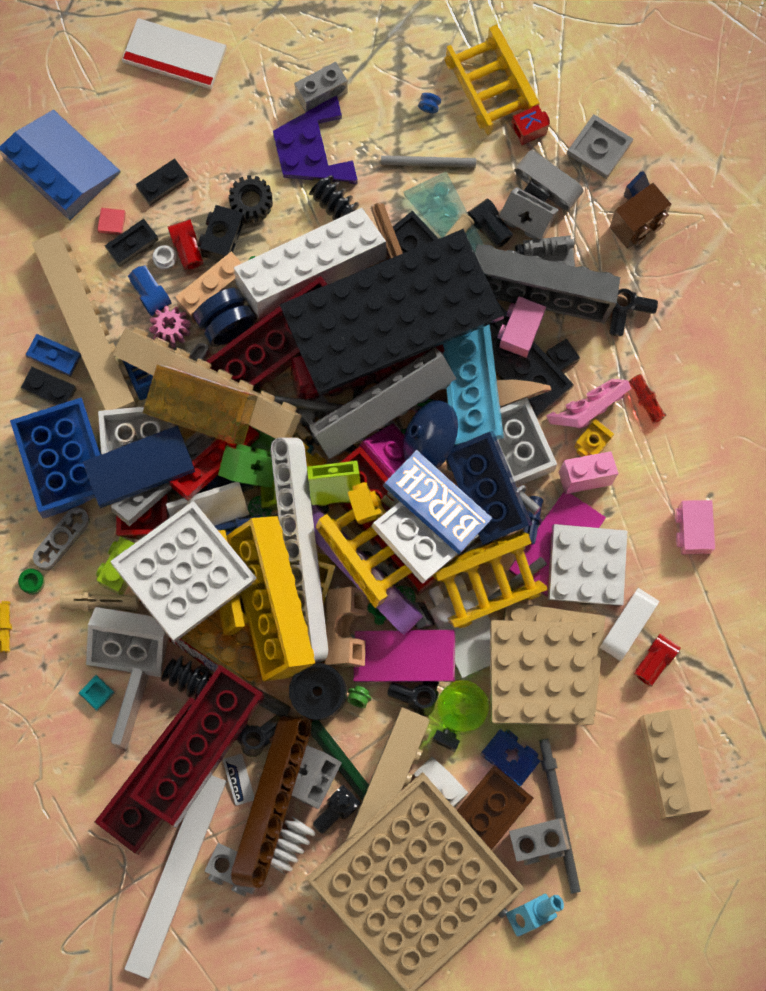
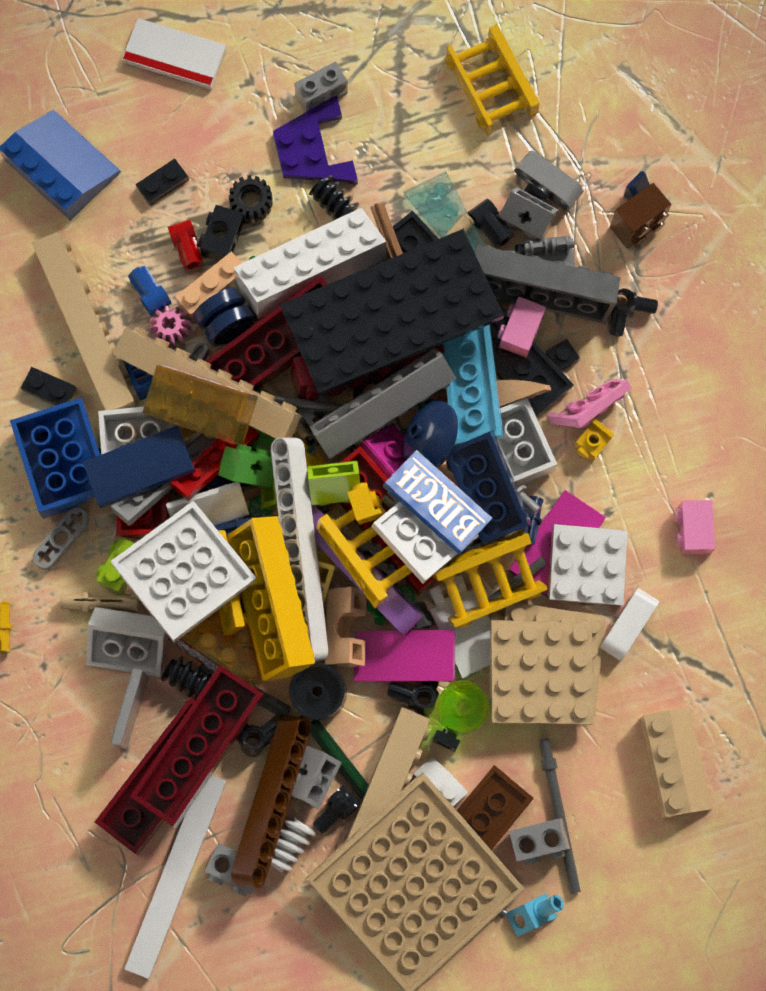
green tile [18,569,45,595] -> none
blue plate [25,333,81,377] -> none
teal tile [78,675,115,711] -> none
coral tile [98,207,126,235] -> none
black plate [104,219,159,267] -> none
white plate [153,245,177,269] -> none
white sticker [223,754,254,805] -> none
bright green plate [347,686,372,708] -> none
light grey bar [381,155,476,168] -> none
blue bush [418,93,441,114] -> none
clear blue brick [480,728,541,786] -> none
red brick [511,105,550,145] -> none
bright pink brick [558,451,619,494] -> none
light grey plate [567,114,633,179] -> none
clear red pin [628,374,667,424] -> none
red piece [634,633,681,687] -> none

